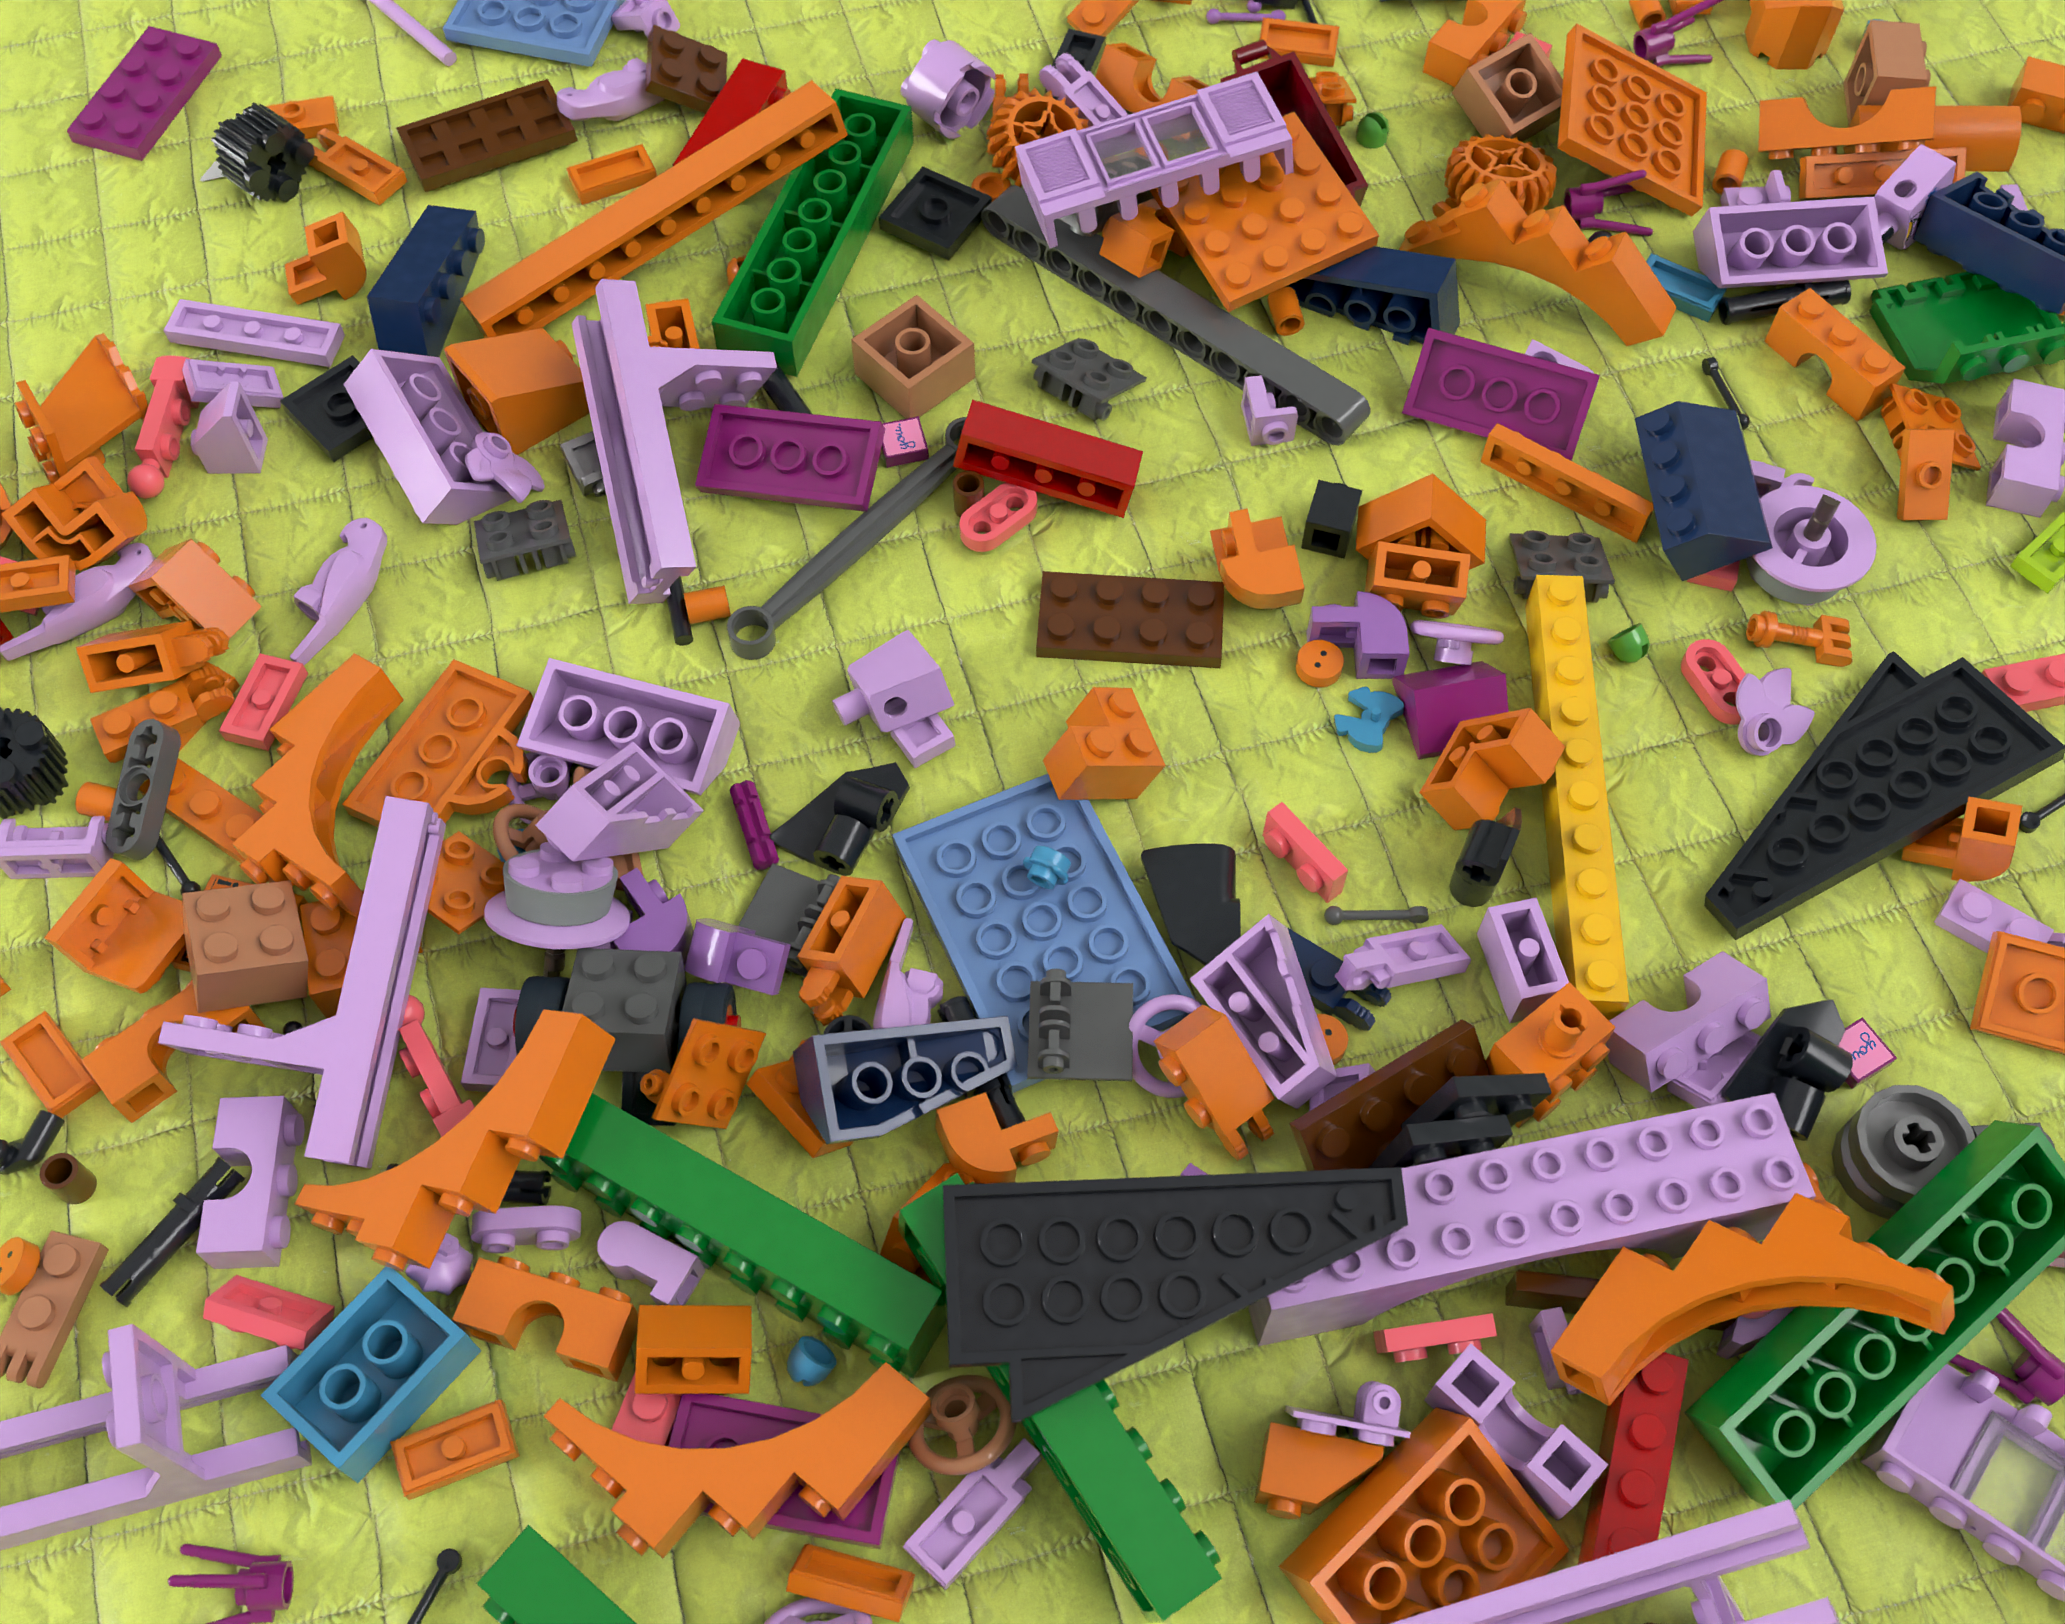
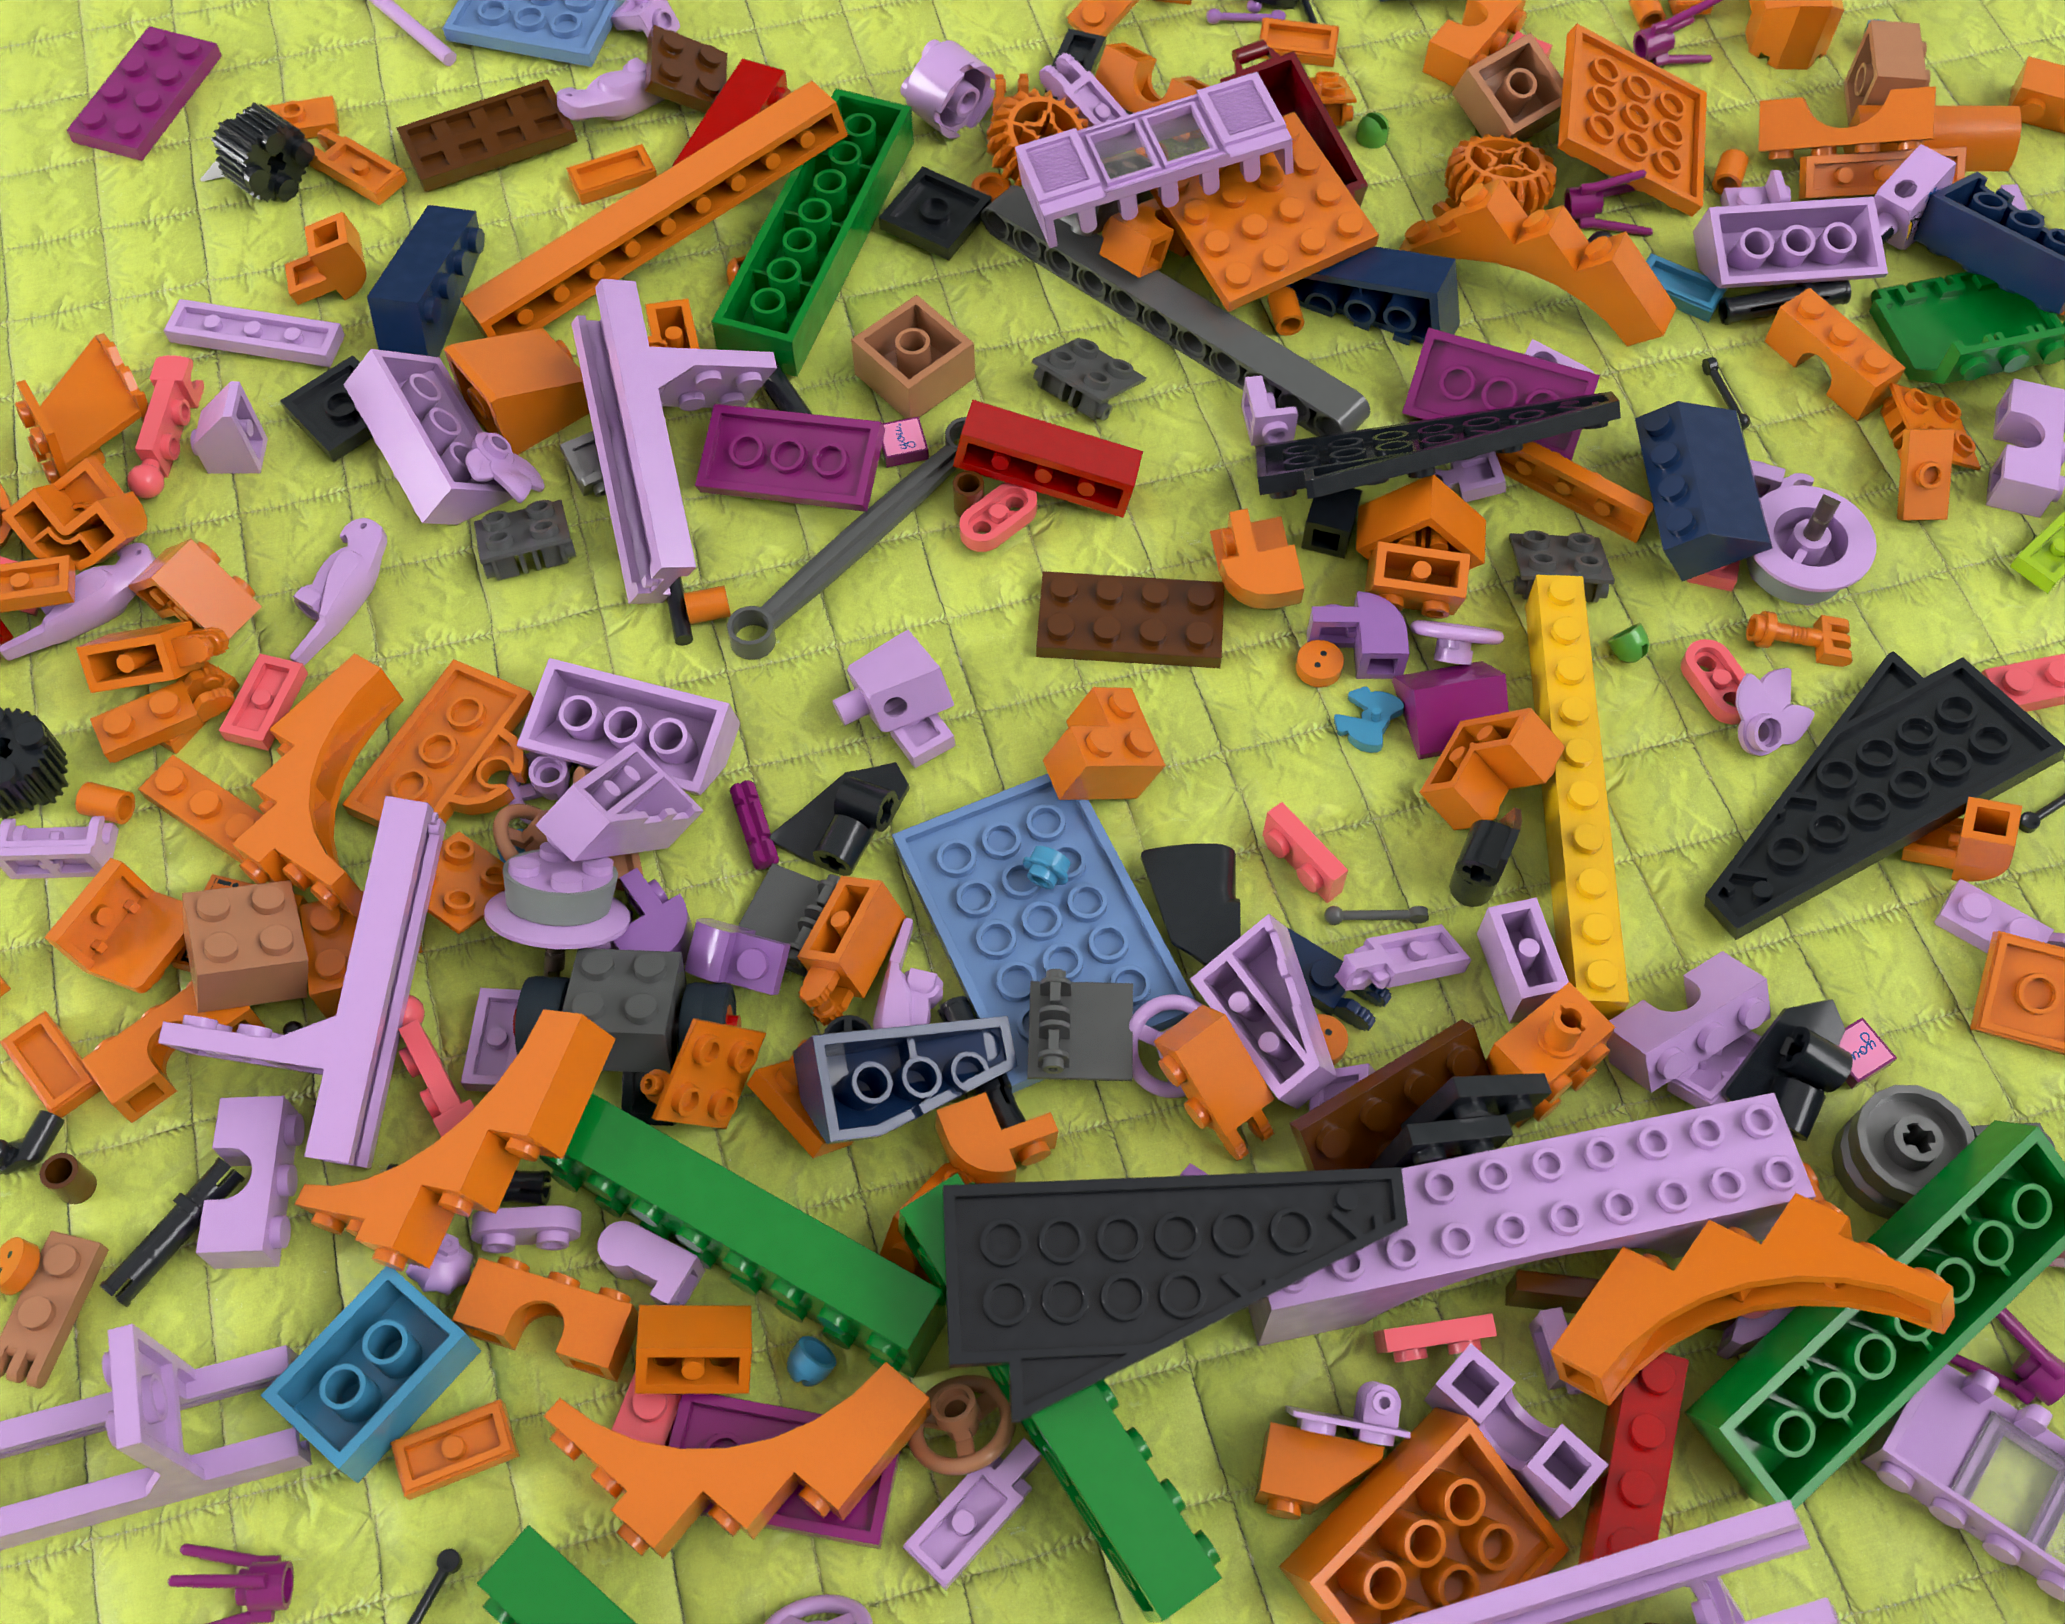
dark grey beam [106,719,181,861] -> none
black hinge [156,834,201,895] -> none
lavender plate [182,359,284,408] -> none
coral plate [203,1275,335,1351] -> none
orange tile [786,1543,915,1622] -> none
none -> black wing [1255,391,1621,499]
none -> lavender plate [1434,451,1506,502]

